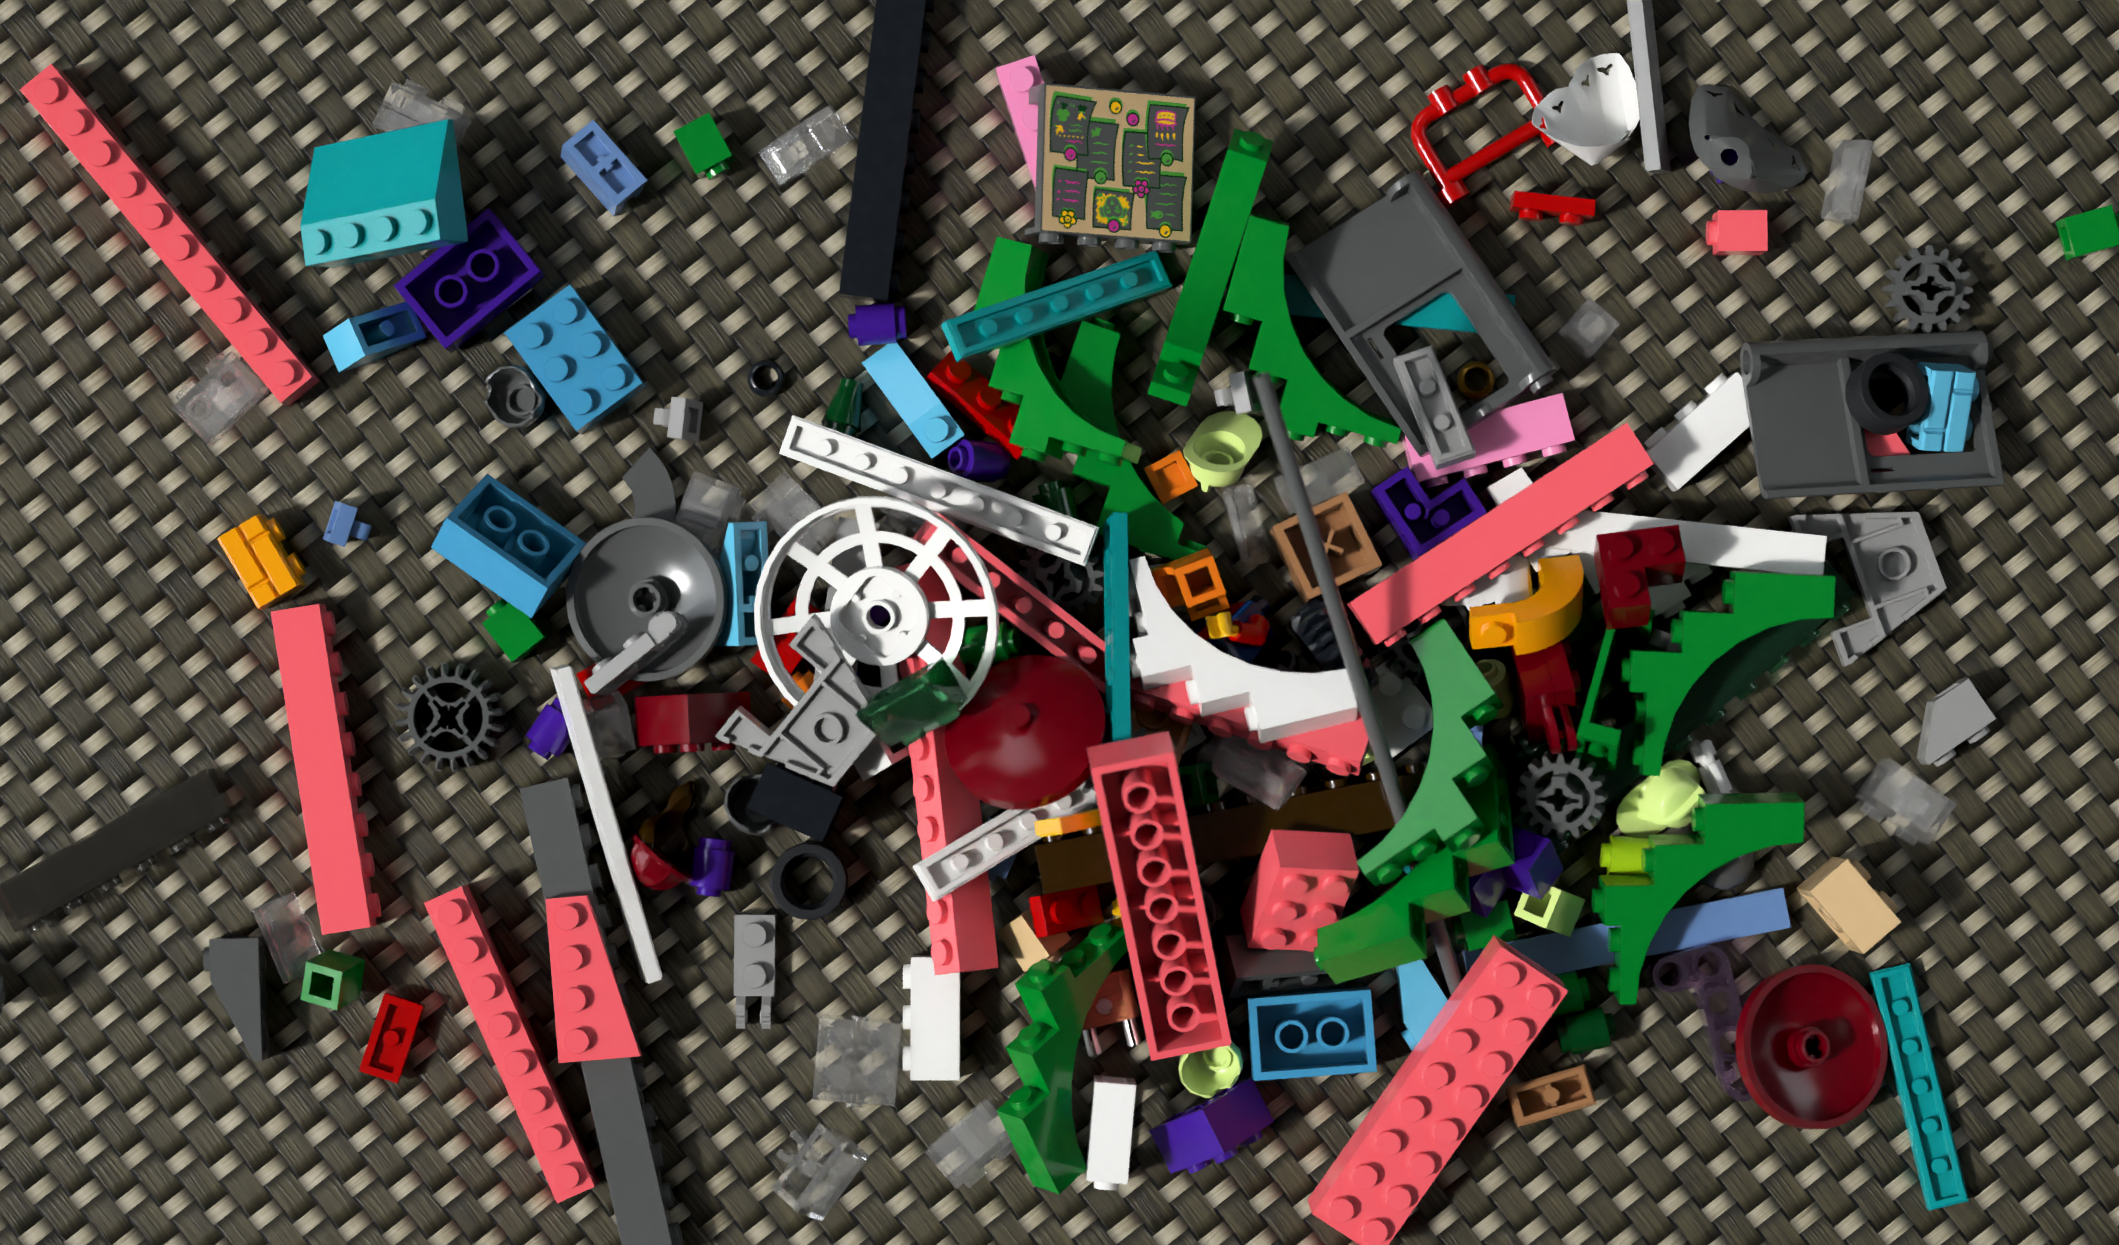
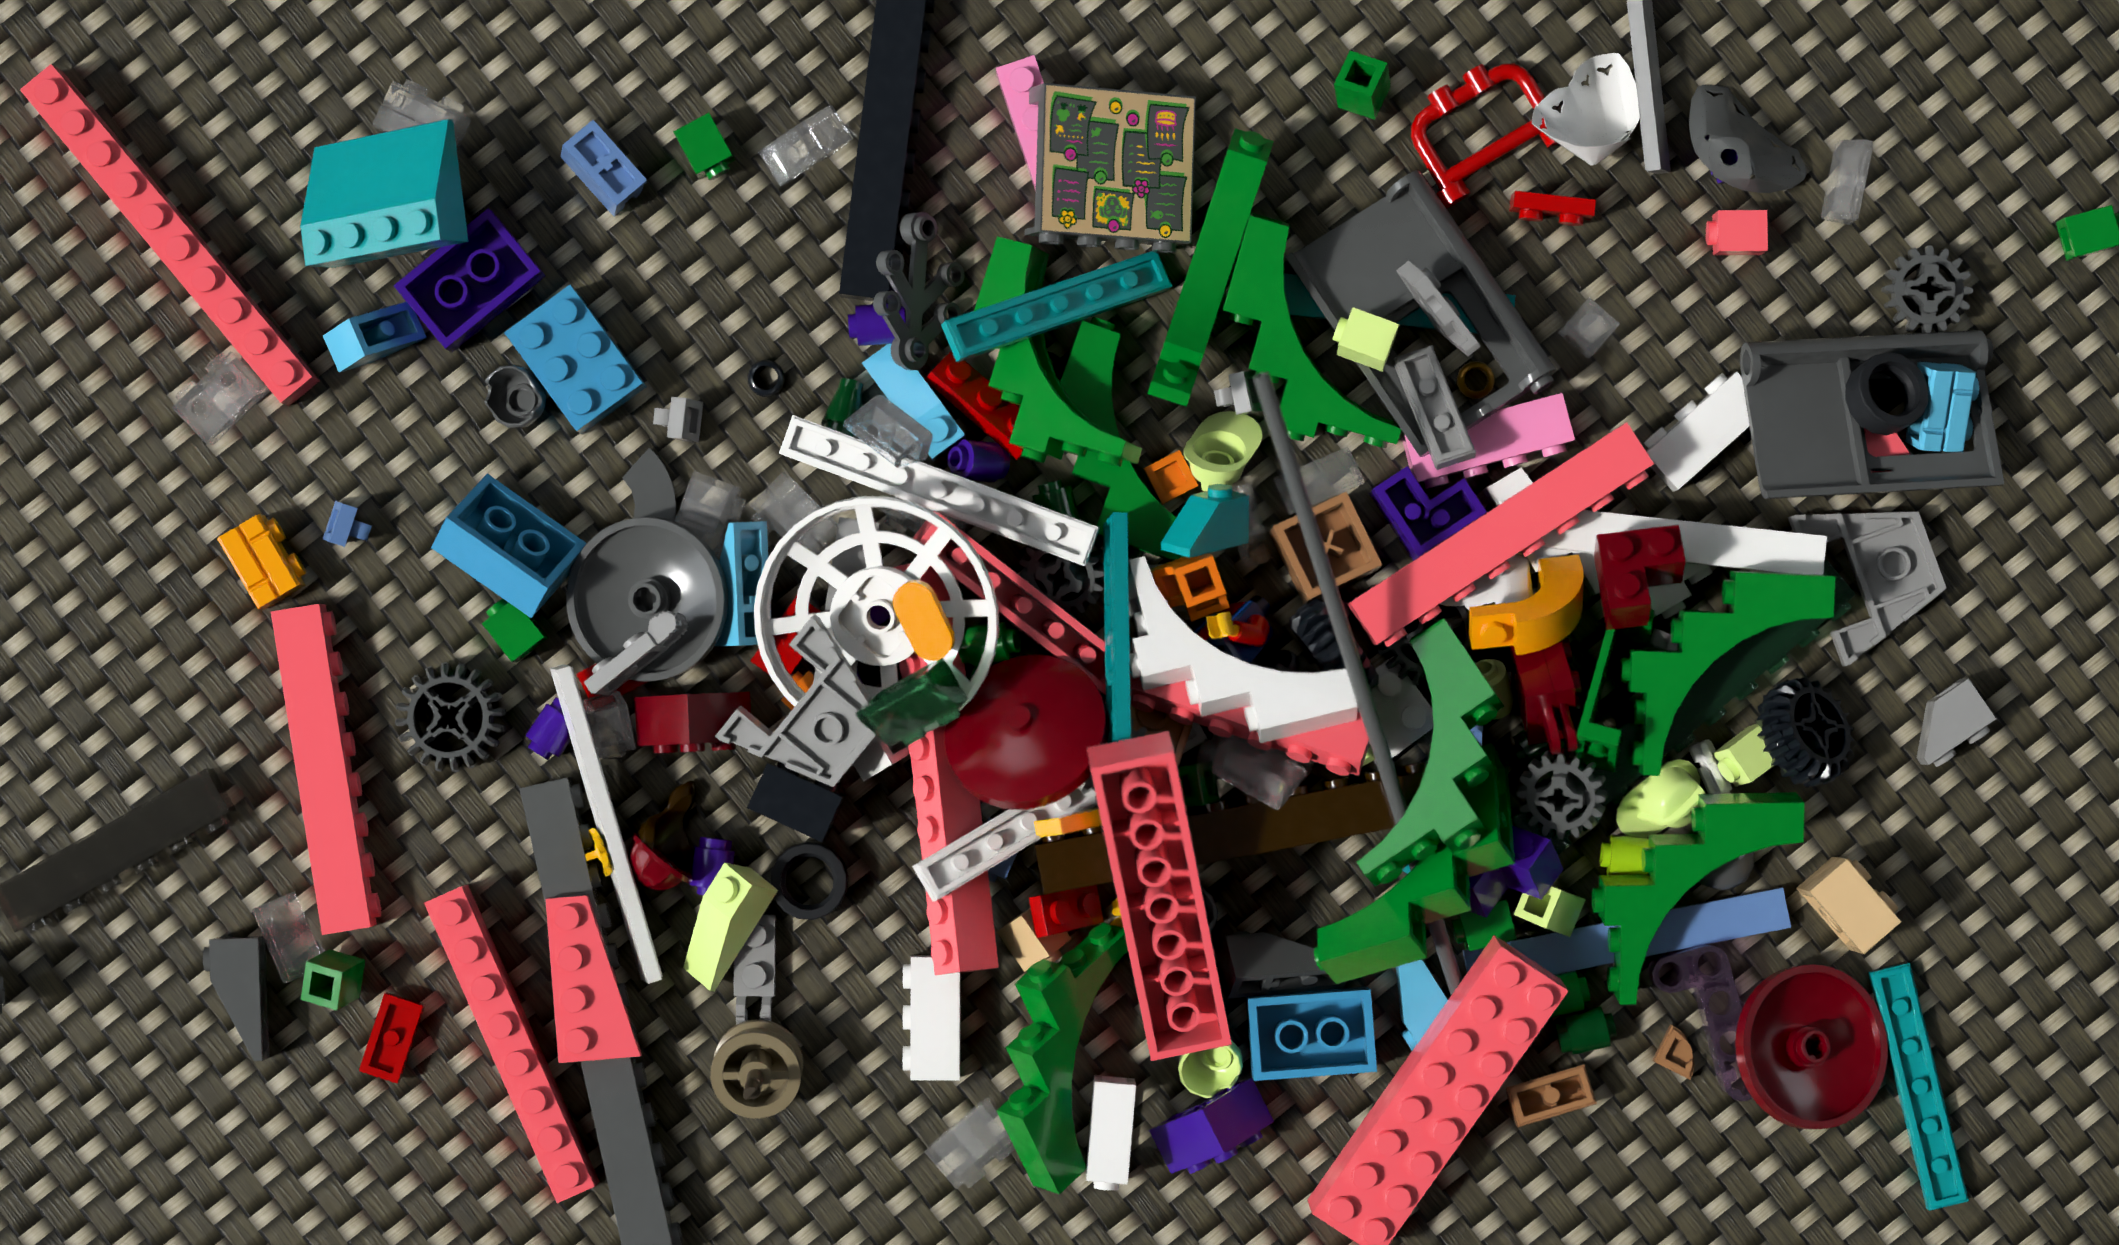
dark grey hair [724,773,782,835] -> none
clear brick [771,1123,869,1221] -> none
clear brick [813,1014,903,1108] -> none
nougat piece [1082,968,1141,1057] -> none
coral brick [1240,829,1359,952] -> none
clear brick [1855,757,1957,846] -> none
none -> yellow plant [584,828,612,877]
none -> yellowish green slope [683,863,778,992]
none -> dark tan wheel [710,1019,803,1119]
none -> clear slope [843,395,933,468]
none -> dark grey plant [873,212,964,371]
none -> light orange tile [893,580,955,661]
none -> teal slope [1161,484,1249,558]
none -> yellowish green brick [1332,307,1399,372]
none -> green brick [1334,50,1391,120]
none -> light grey wing [1396,261,1481,356]
none -> medium nougat tile [1652,1024,1695,1080]
none -> yellowish green brick [1712,724,1772,787]
none -> black gear [1755,677,1857,788]

